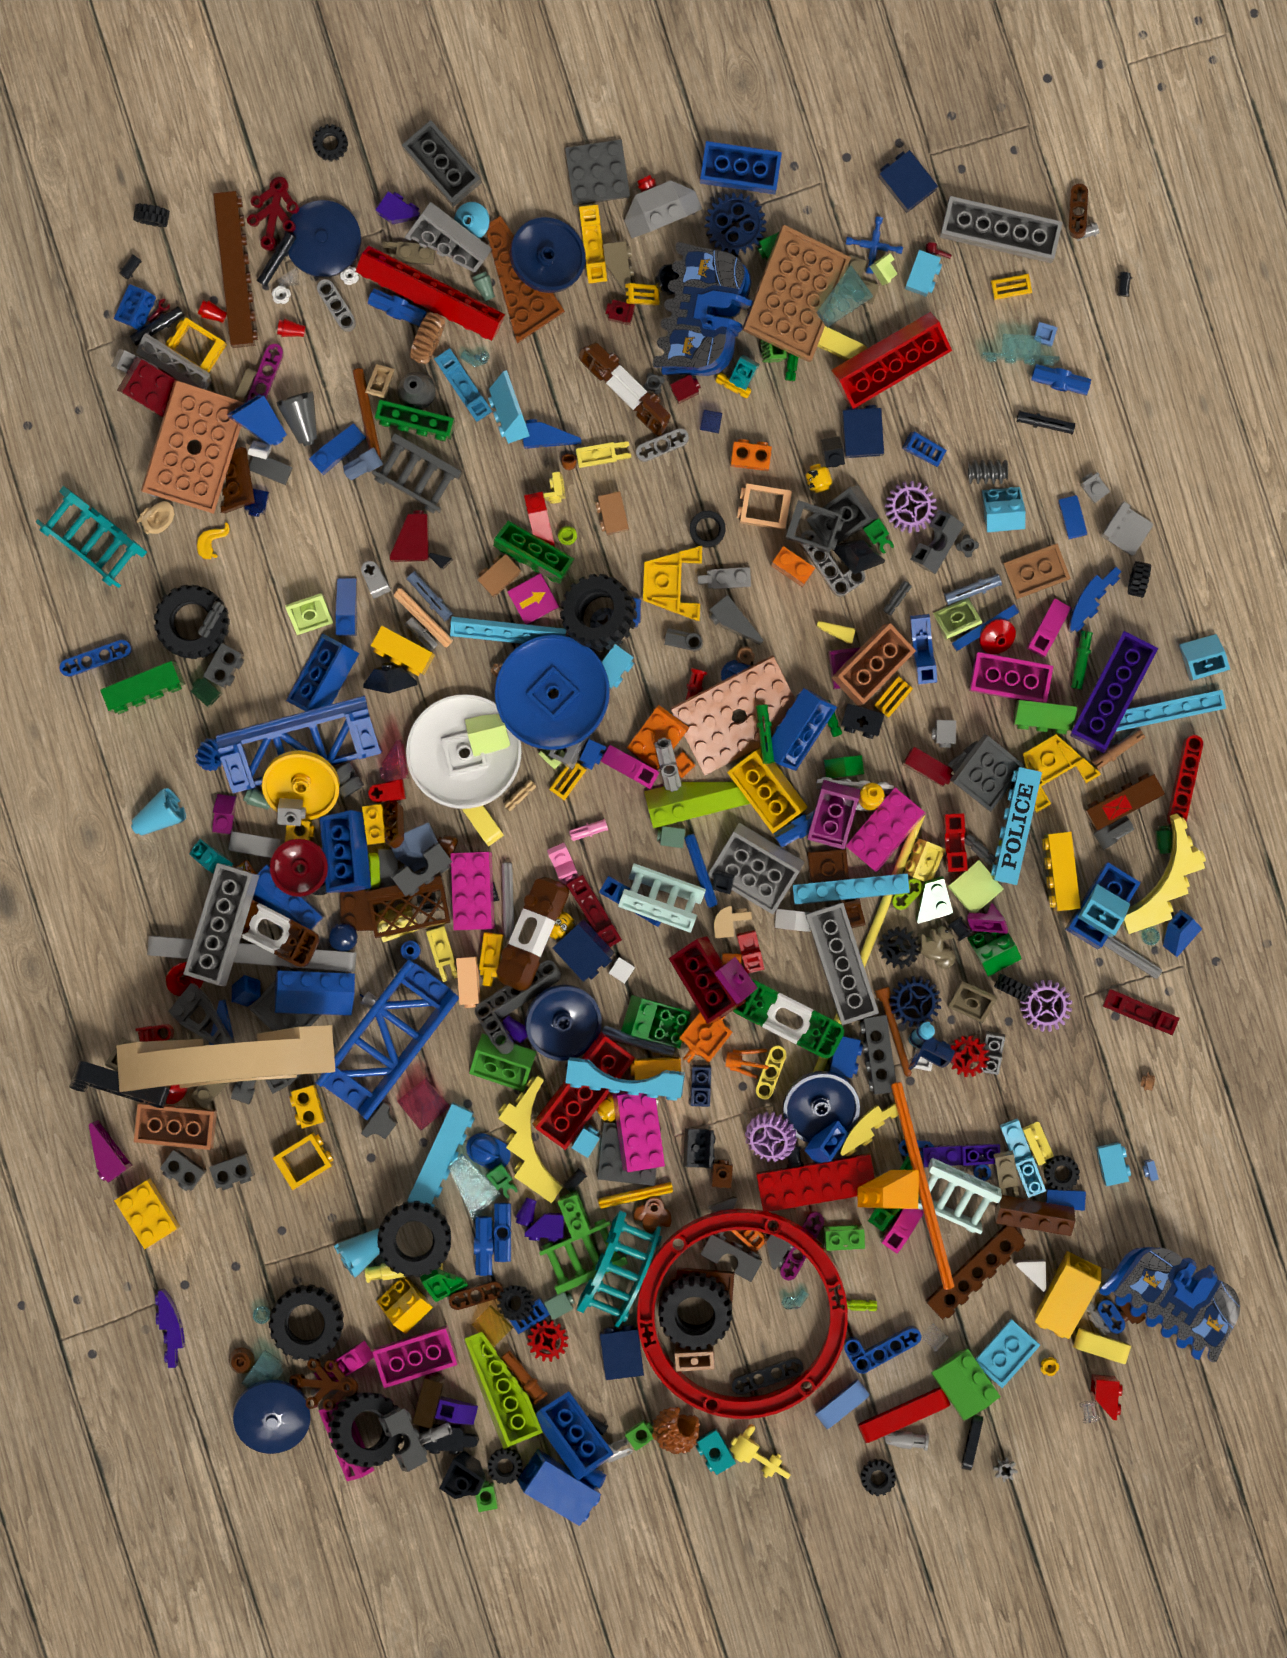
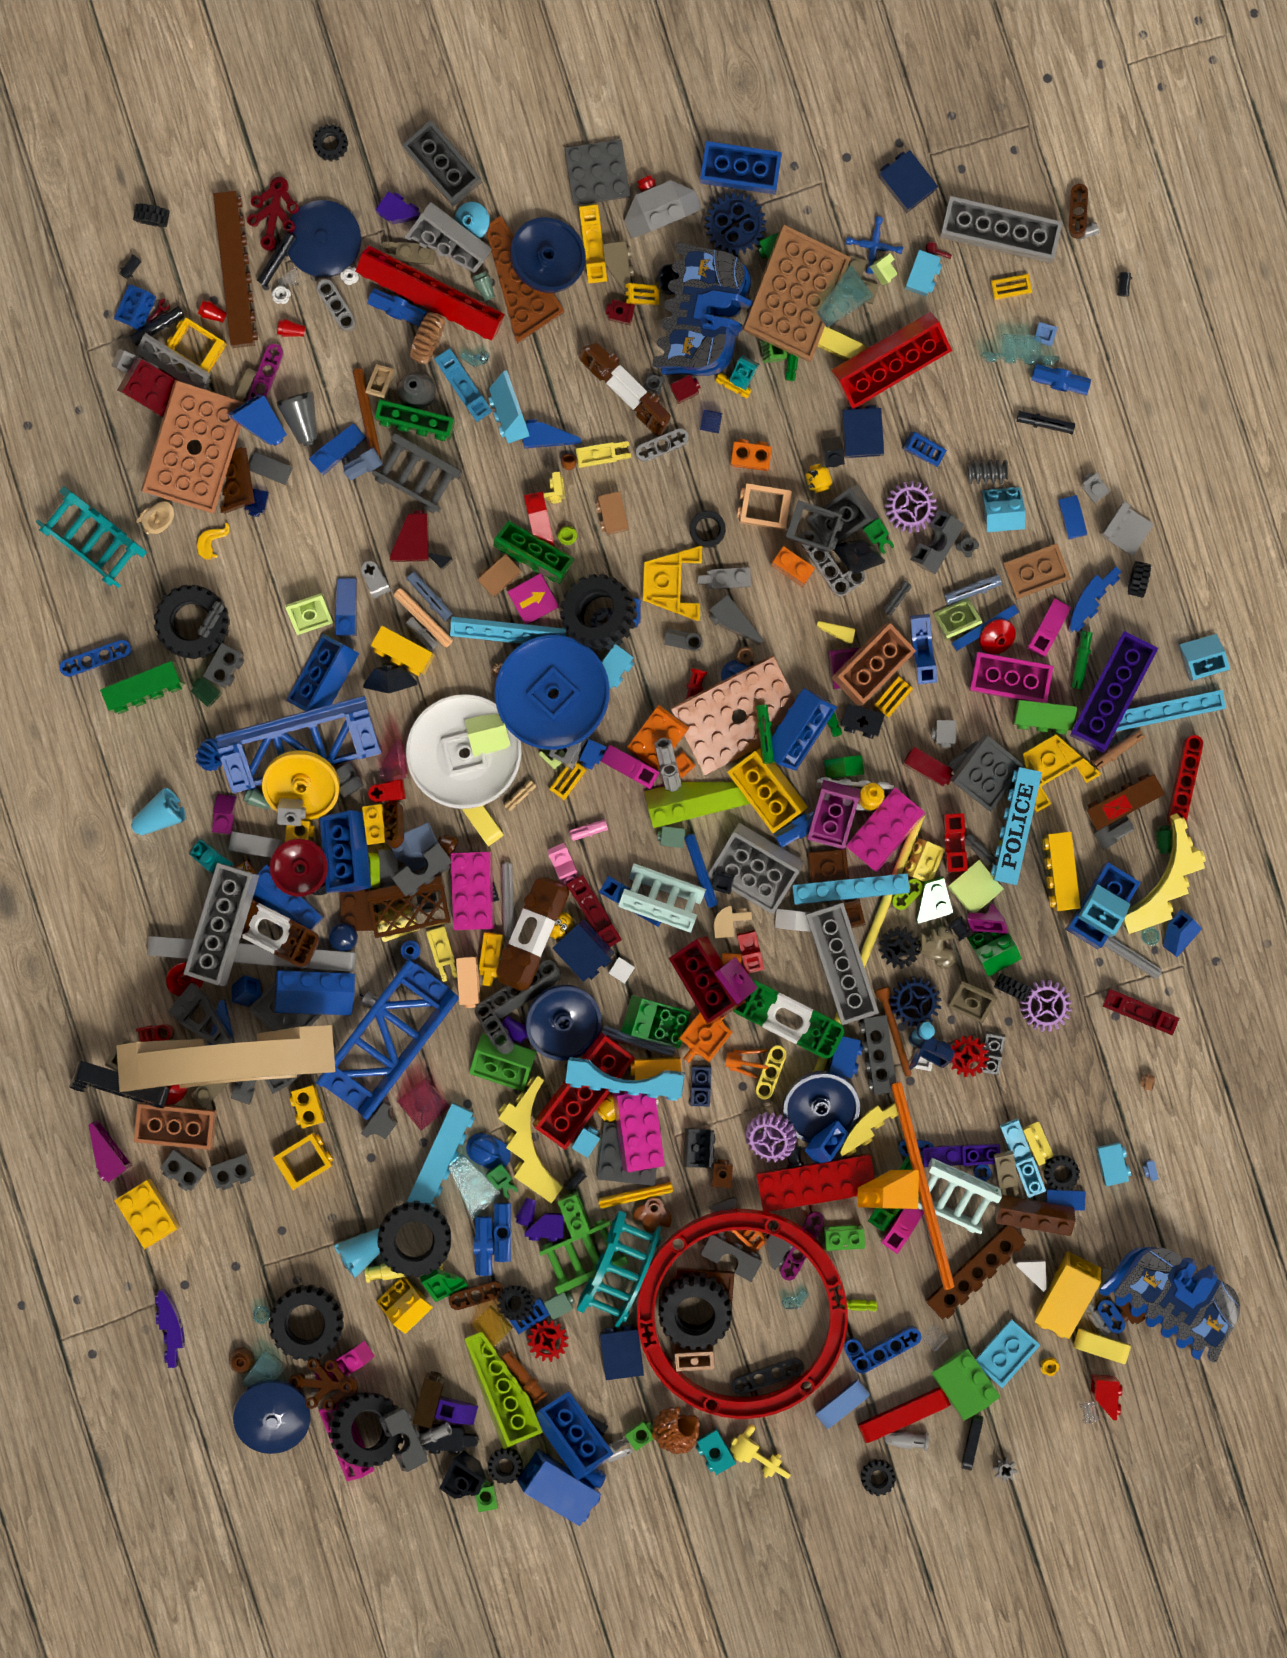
white tile [248,440,272,459] -> none
dark pink brick [372,1325,459,1388] -> none

